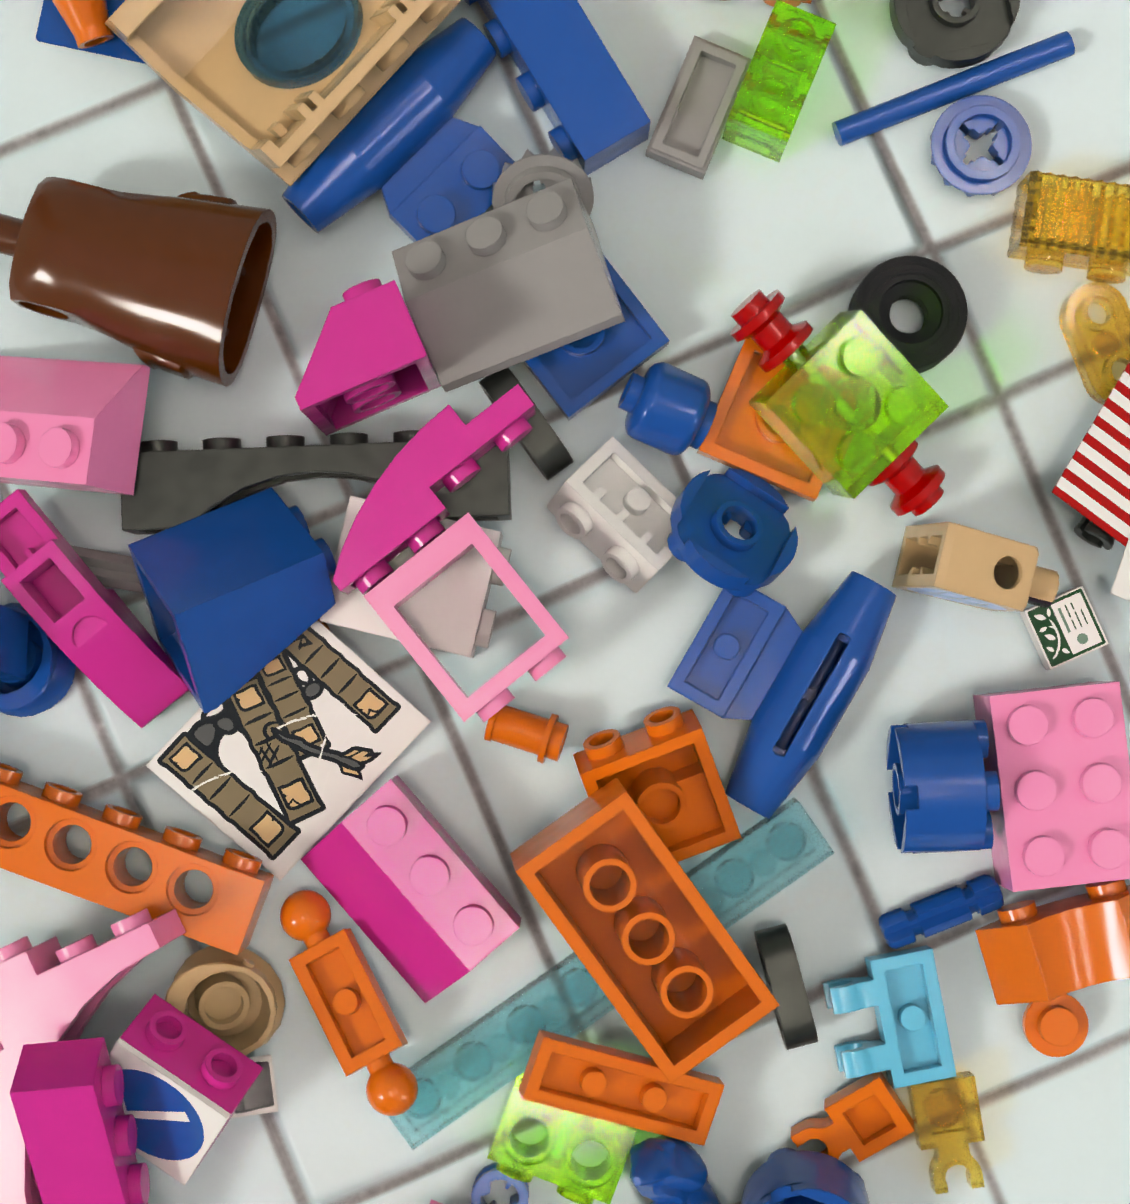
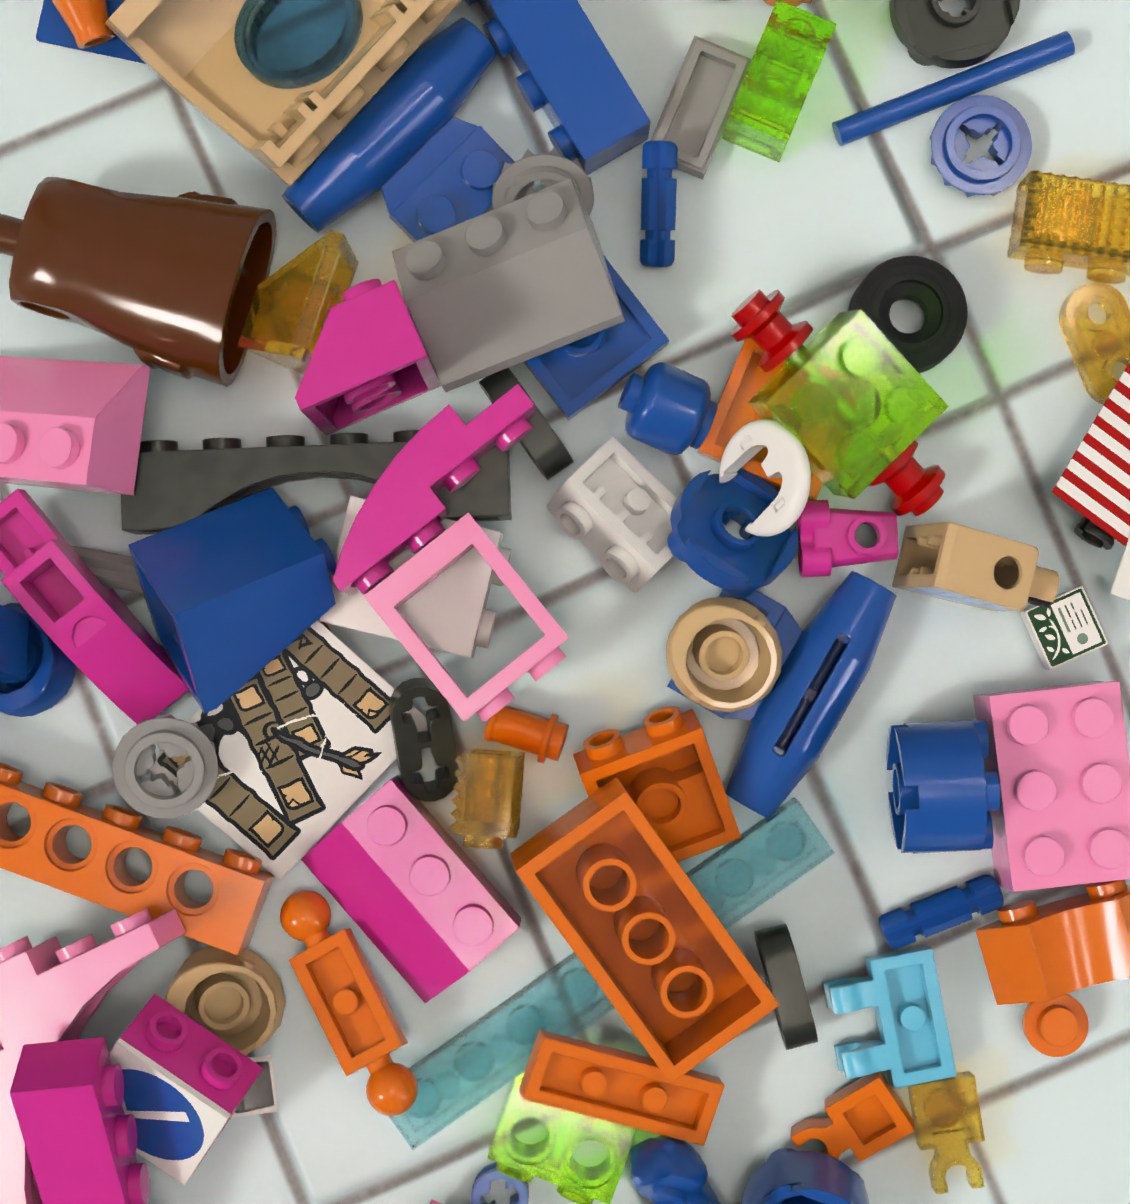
none -> light grey gear [112,714,219,819]
none -> clear yellow slope [238,230,359,375]
none -> pearl dark grey beam [389,678,459,802]
none -> clear yellow brick [450,748,525,849]
none -> blue axle [640,141,678,267]
none -> tan piece [666,597,782,713]
none -> white head [719,419,811,537]
none -> dark pink plate [797,500,899,577]

